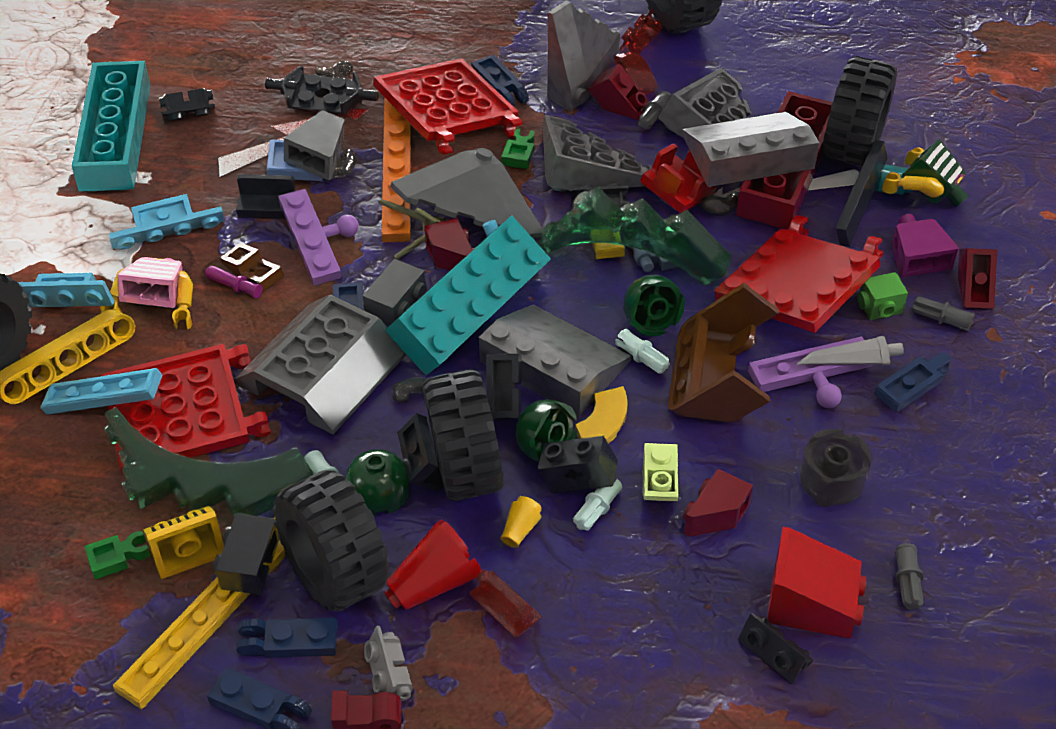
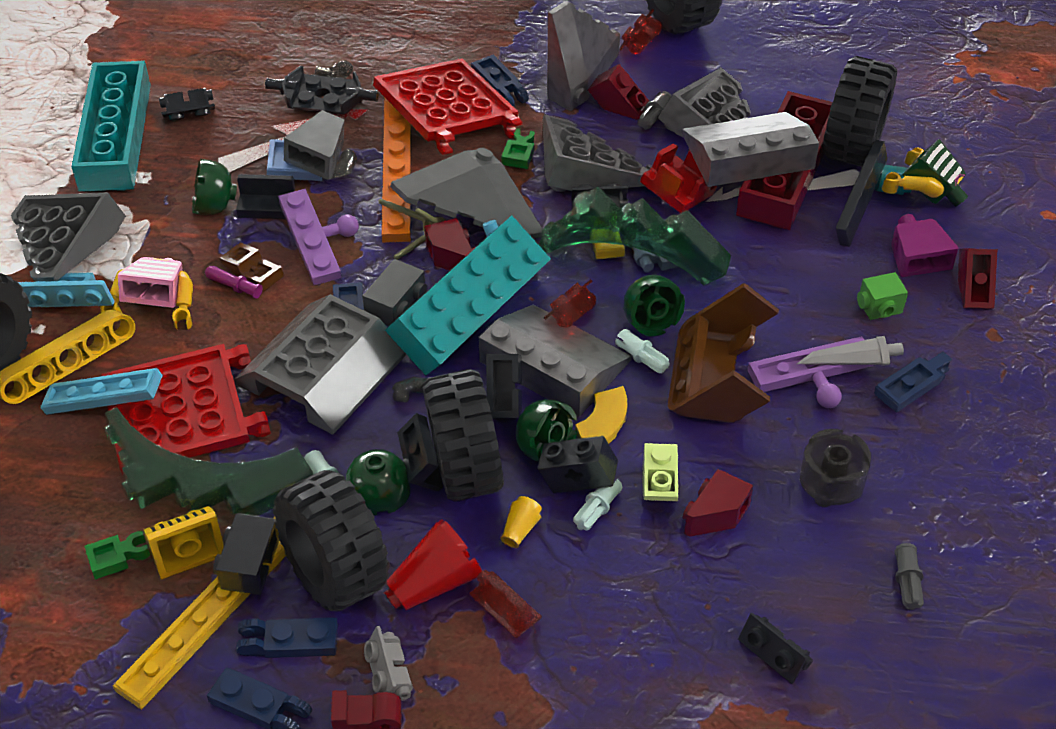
medium azure bracket [108,194,224,249] -> none
clear red slope [613,52,658,94] -> none
clear smoke arm [700,191,739,216] -> none
red plate [714,215,884,333] -> none
red slope [767,526,867,639] -> none
dark grey axle [912,296,975,331] -> none
none -> dark grey slope [11,192,126,281]
none -> dark green cylinder [192,158,237,215]
none -> clear red hinge [544,279,596,328]

